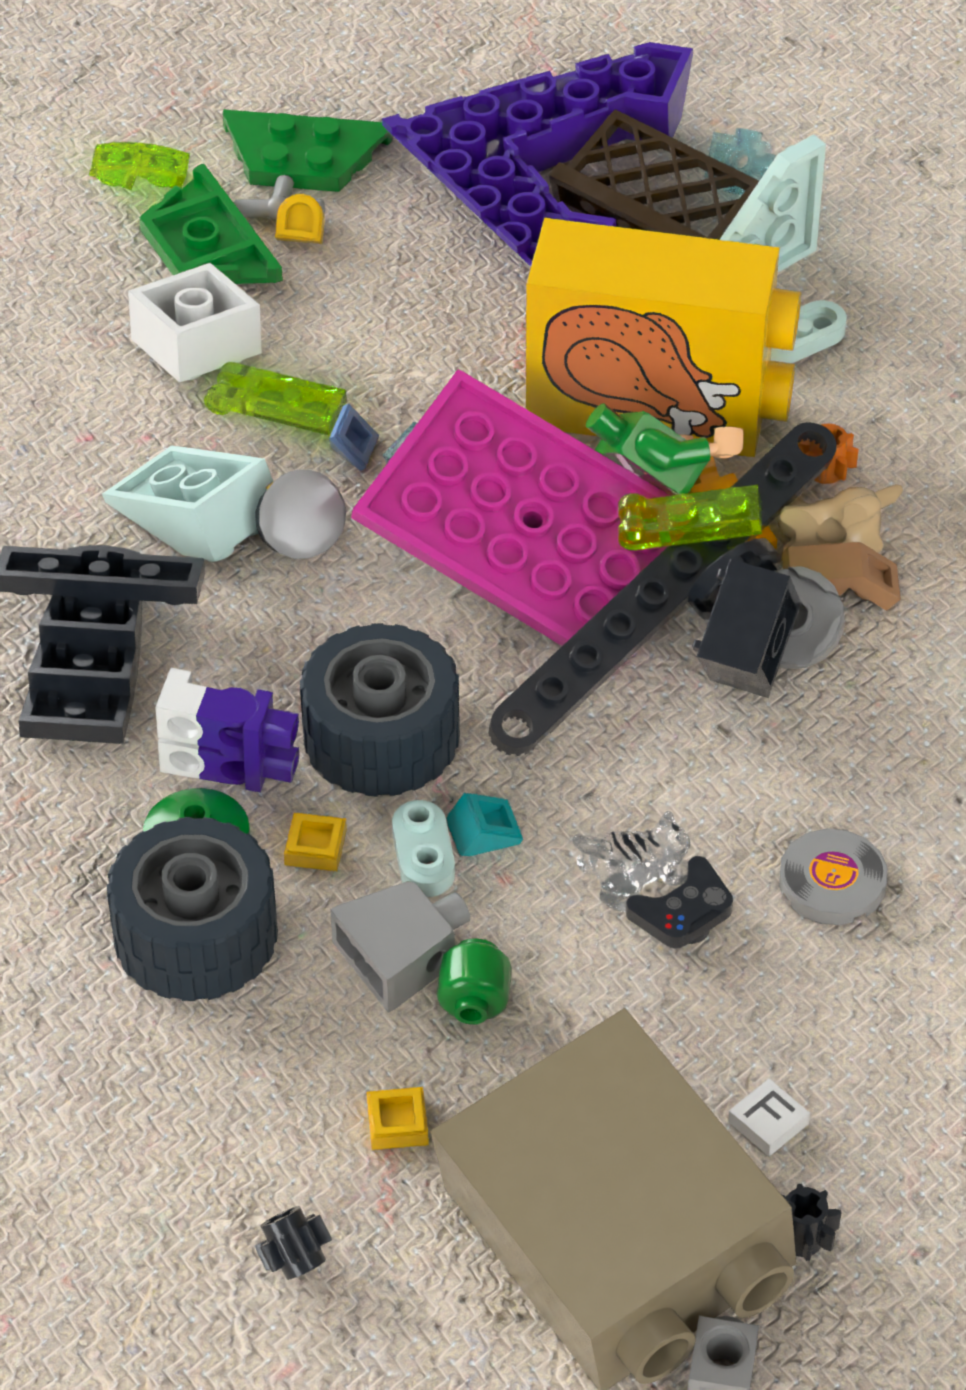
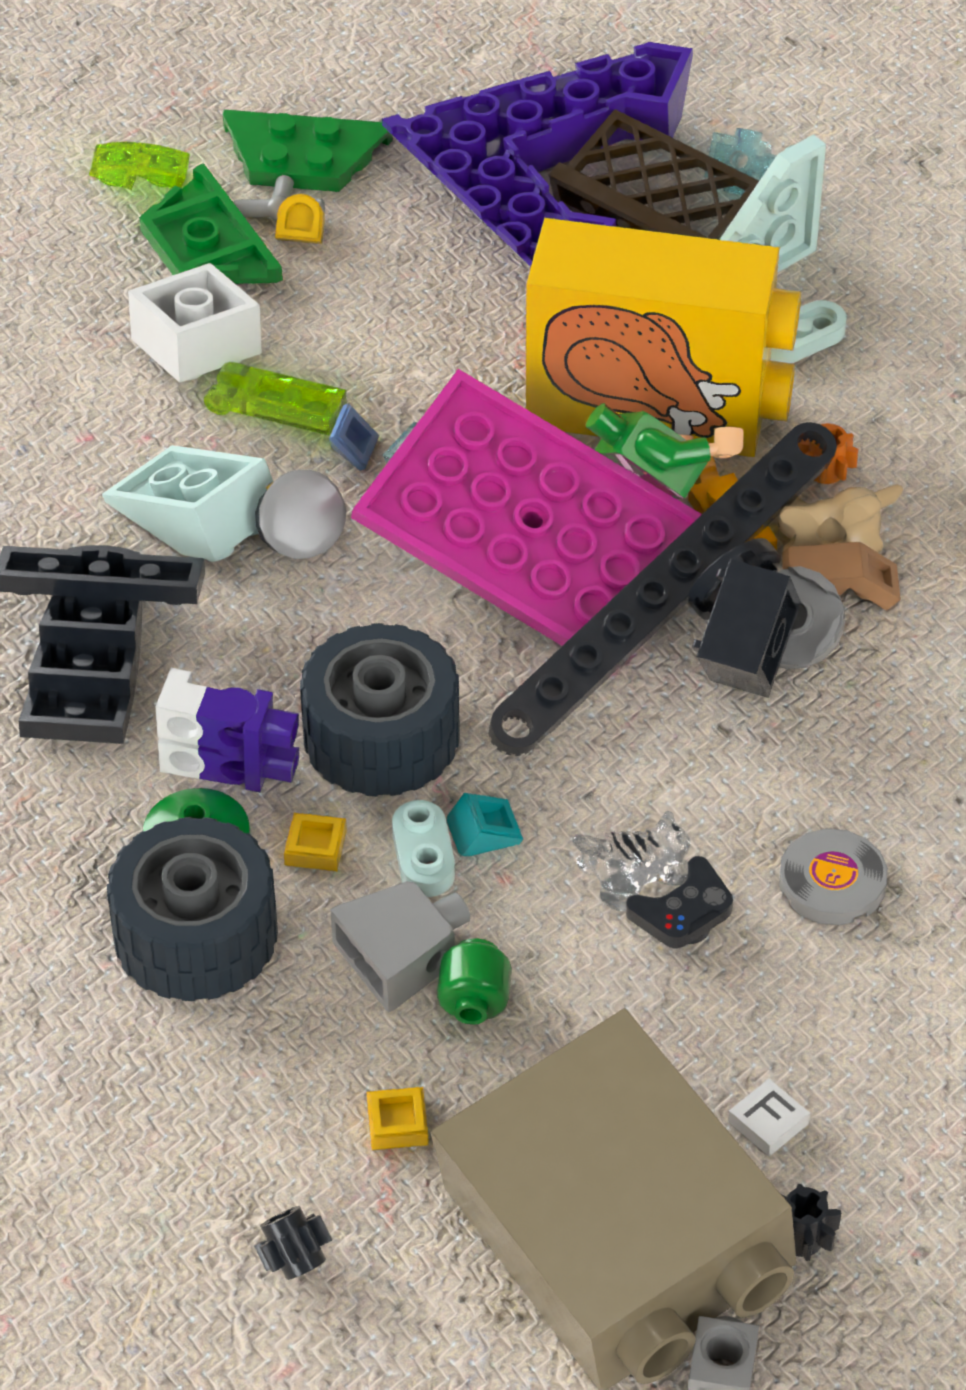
clear neon green plate [618,485,762,550] -> none

